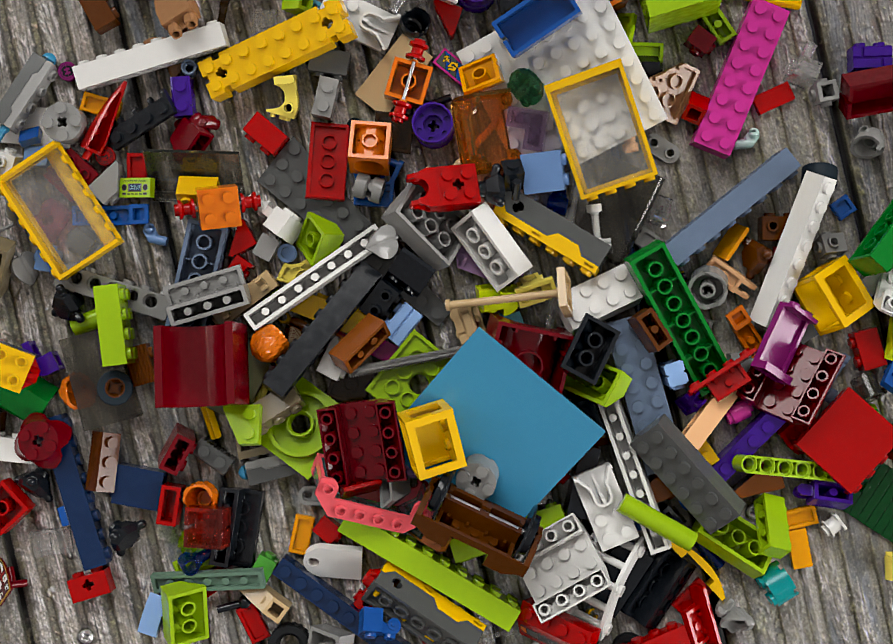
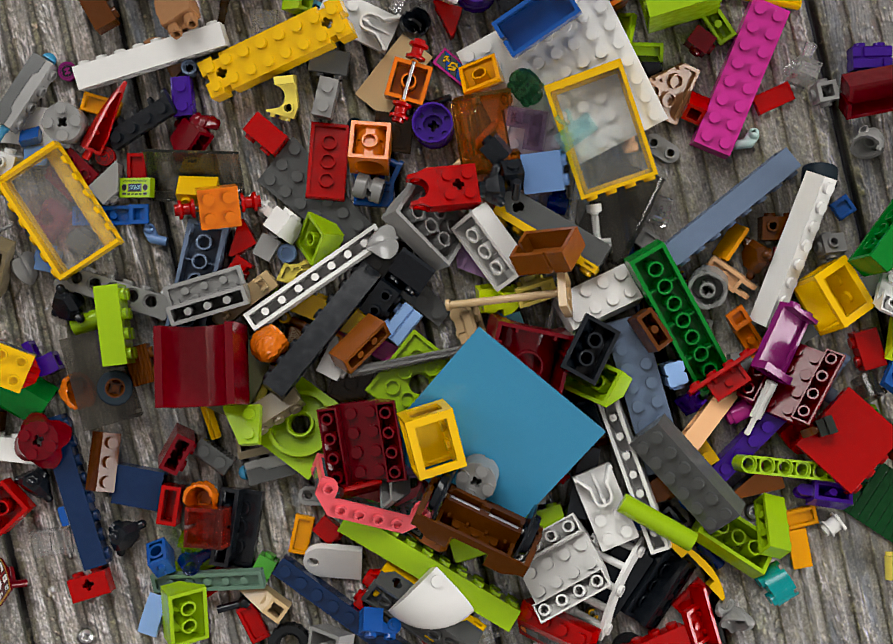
none -> blue head [146,537,176,578]
none -> white brick [388,567,474,630]
none -> black brick [479,133,513,164]
none -> dark orange piece [509,226,586,276]
none -> clear light blue brick [553,108,599,153]
none -> white axle [744,379,778,436]
none -> pearl dark grey piece [800,415,838,438]

